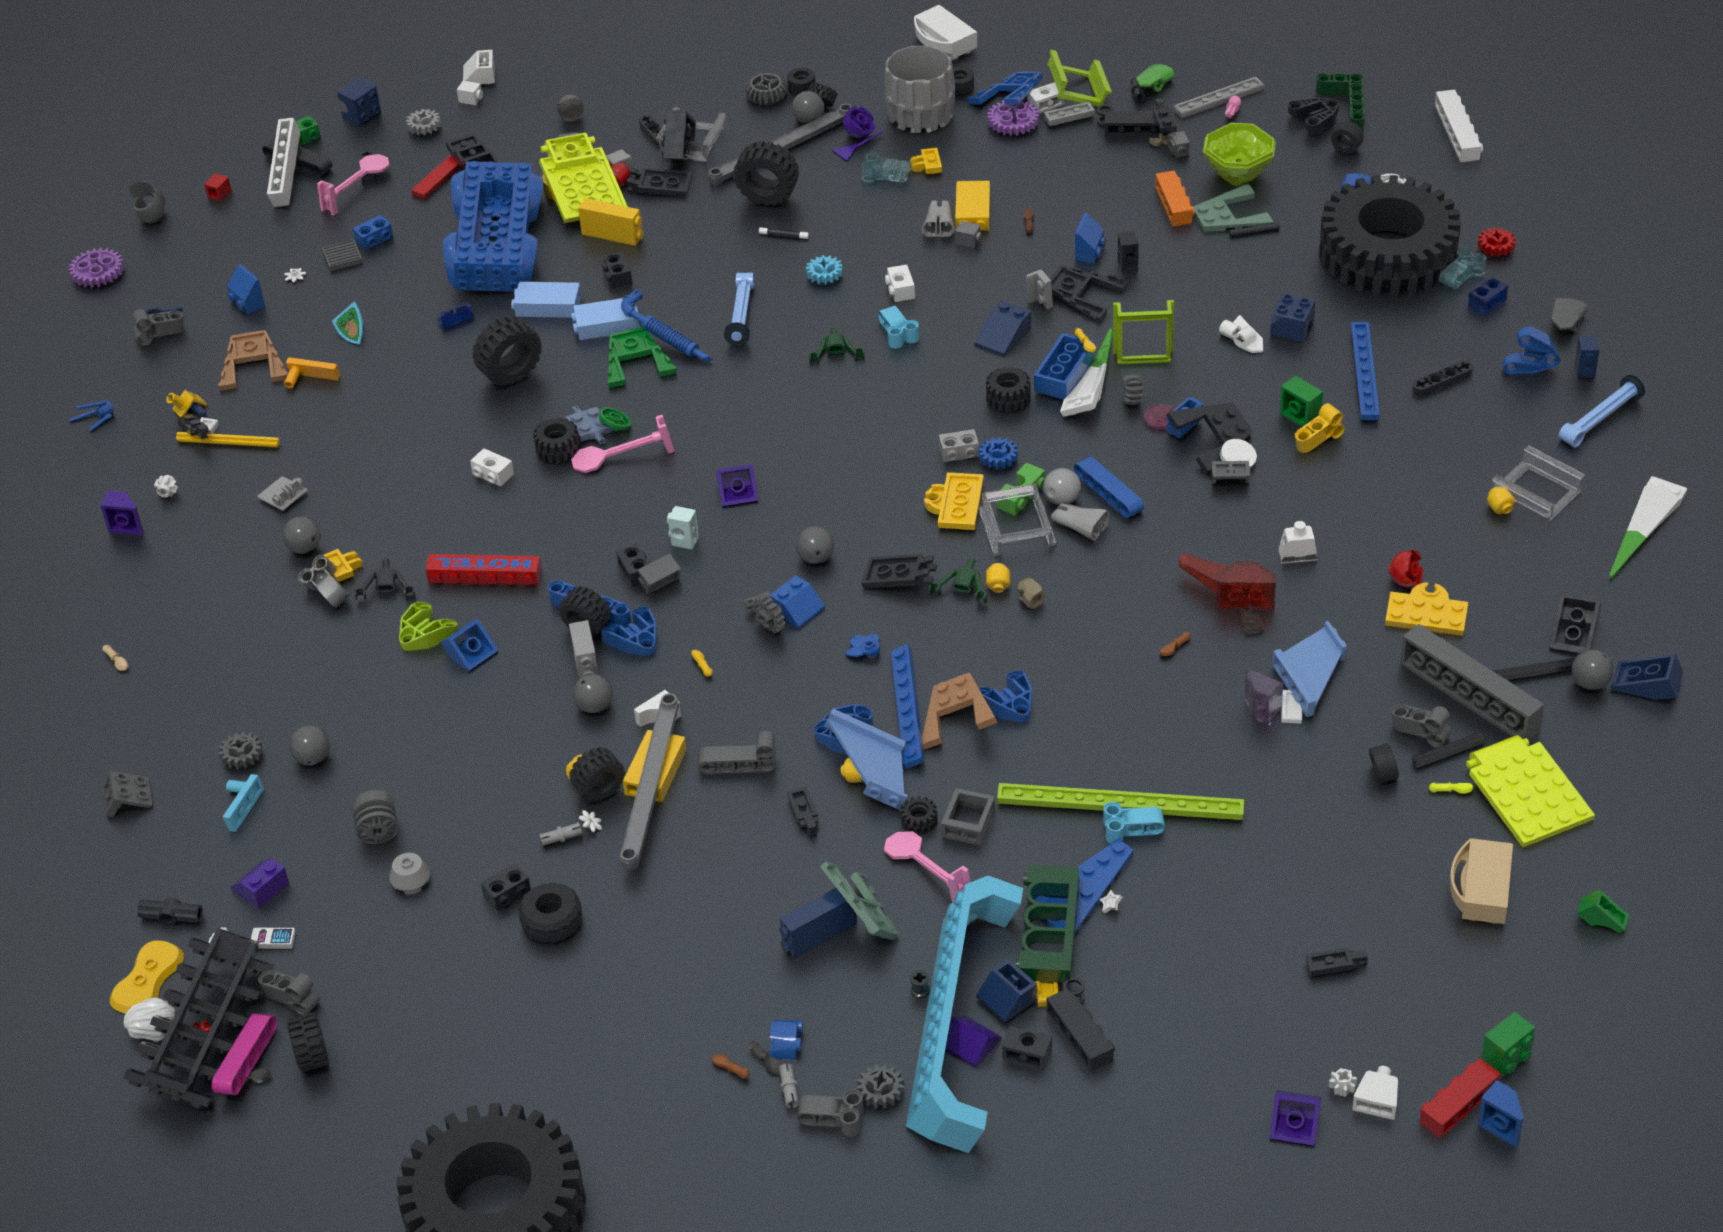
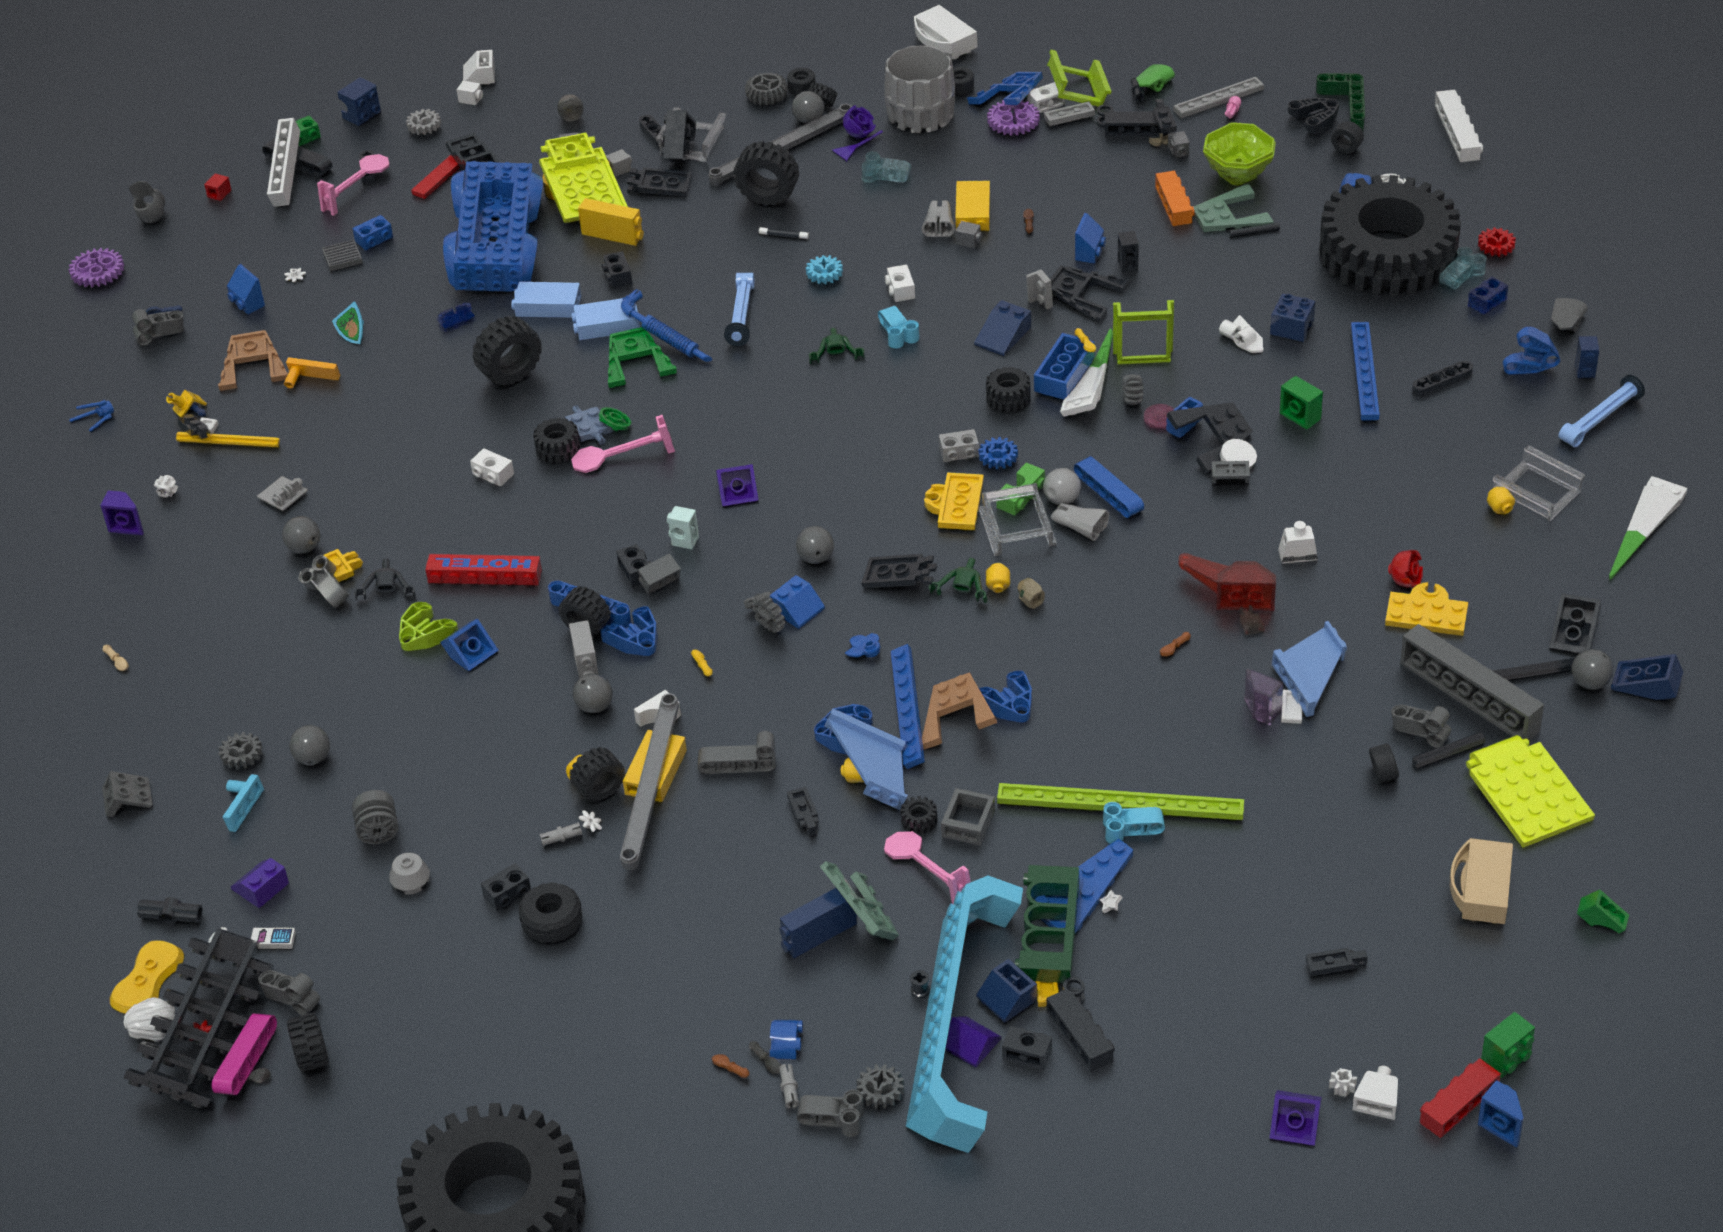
red head [611,163,630,187] -> none
yellow hinge [910,148,942,174] -> none
yellow piece [1295,403,1345,453] -> none
neon yellow piece [1429,782,1473,794] -> none

